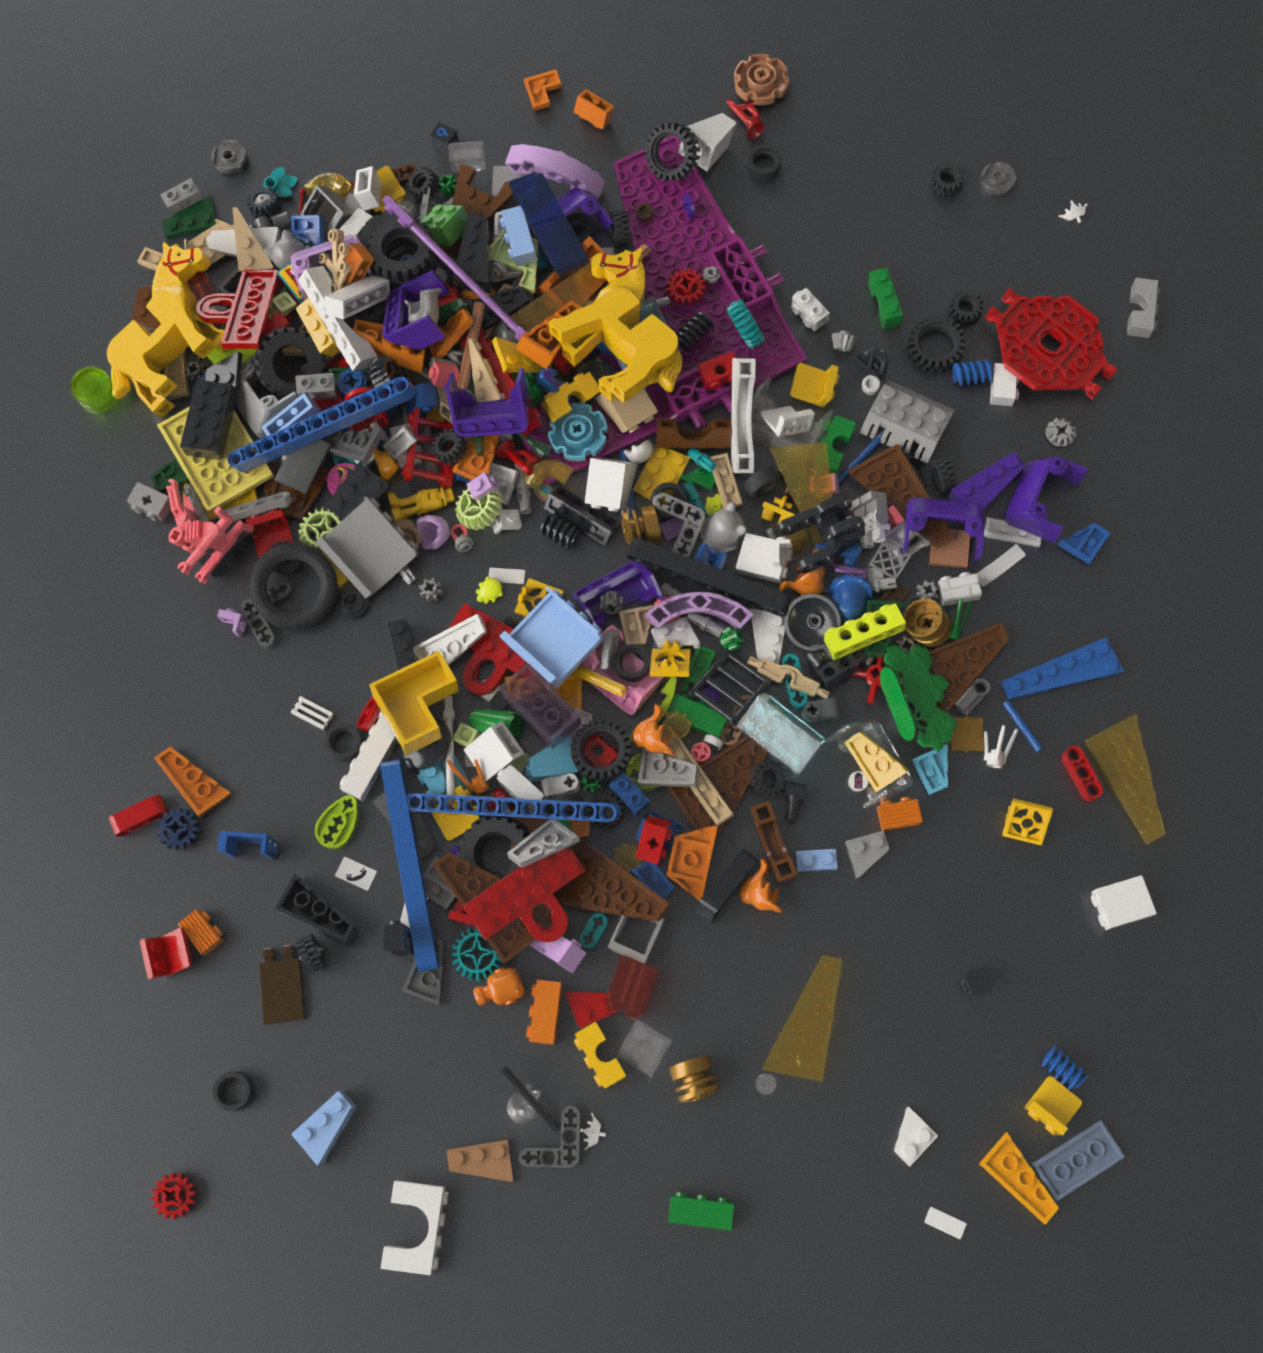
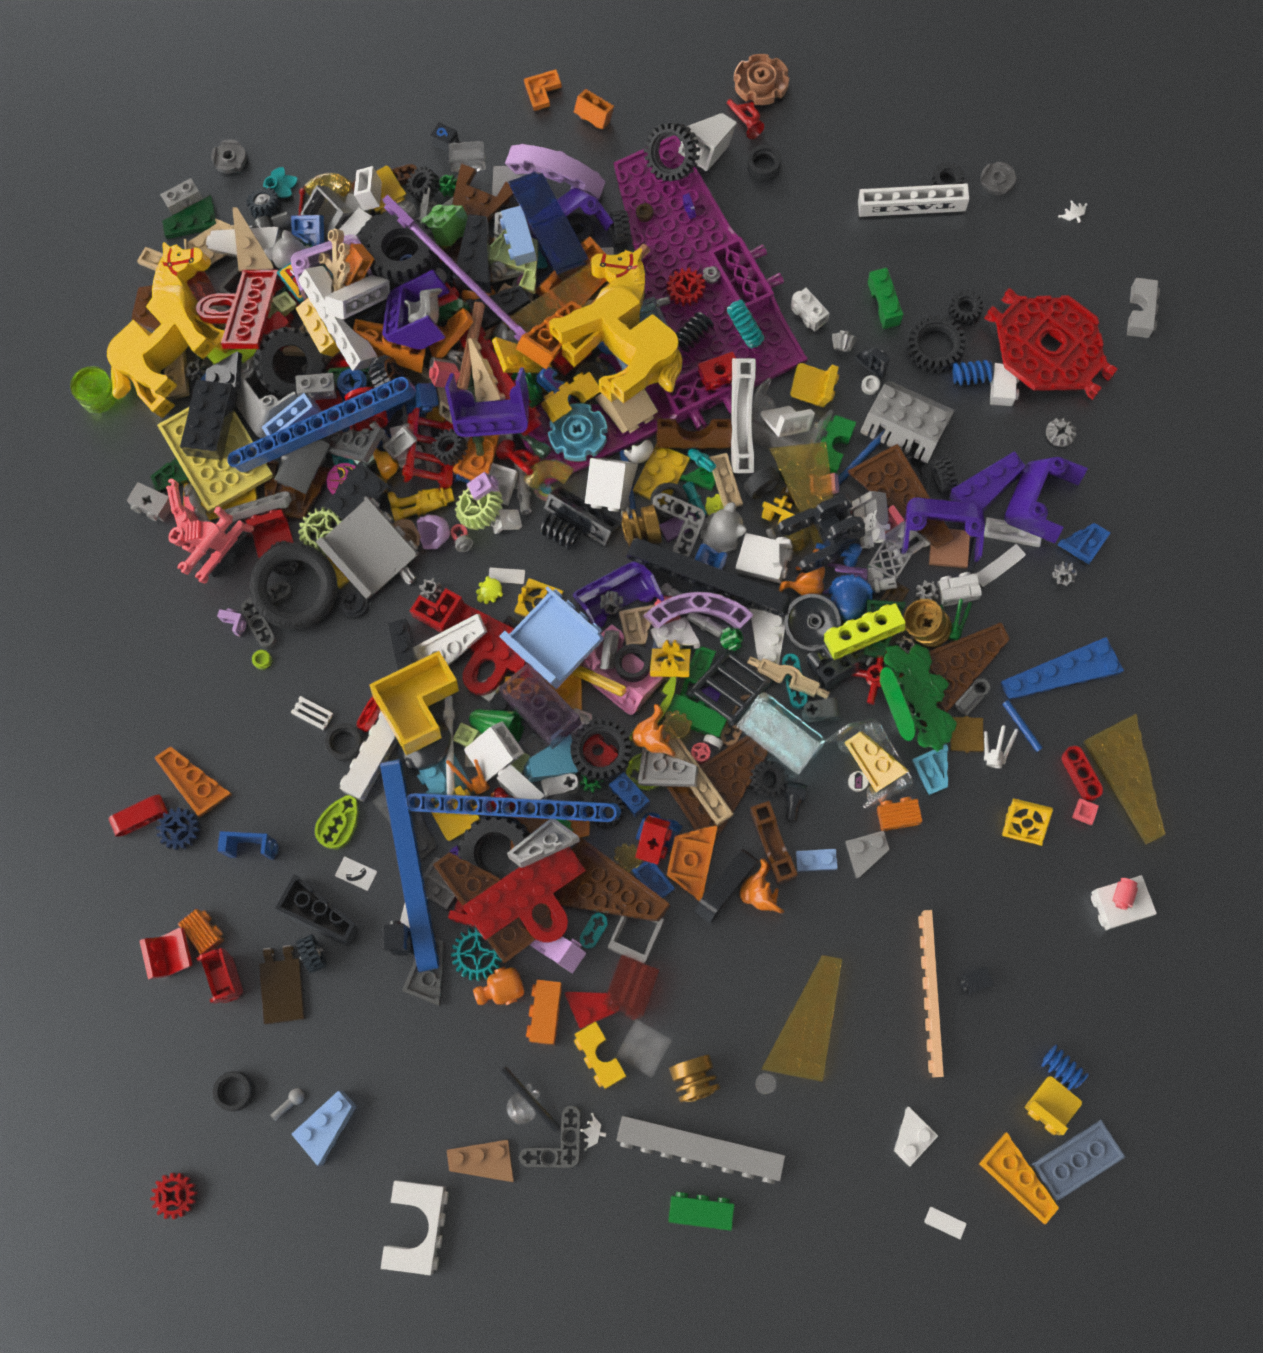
none -> red piece [197,948,243,1004]
none -> lime tile [252,650,272,670]
none -> light grey bar [270,1088,305,1121]
none -> red brick [409,588,464,633]
none -> light grey brick [616,1116,785,1184]
none -> white brick [858,184,969,217]
none -> light nougat plate [918,910,944,1077]
none -> light grey gear [1052,561,1077,586]
none -> coral plate [1072,799,1099,825]
none -> coral brick [1112,878,1138,910]

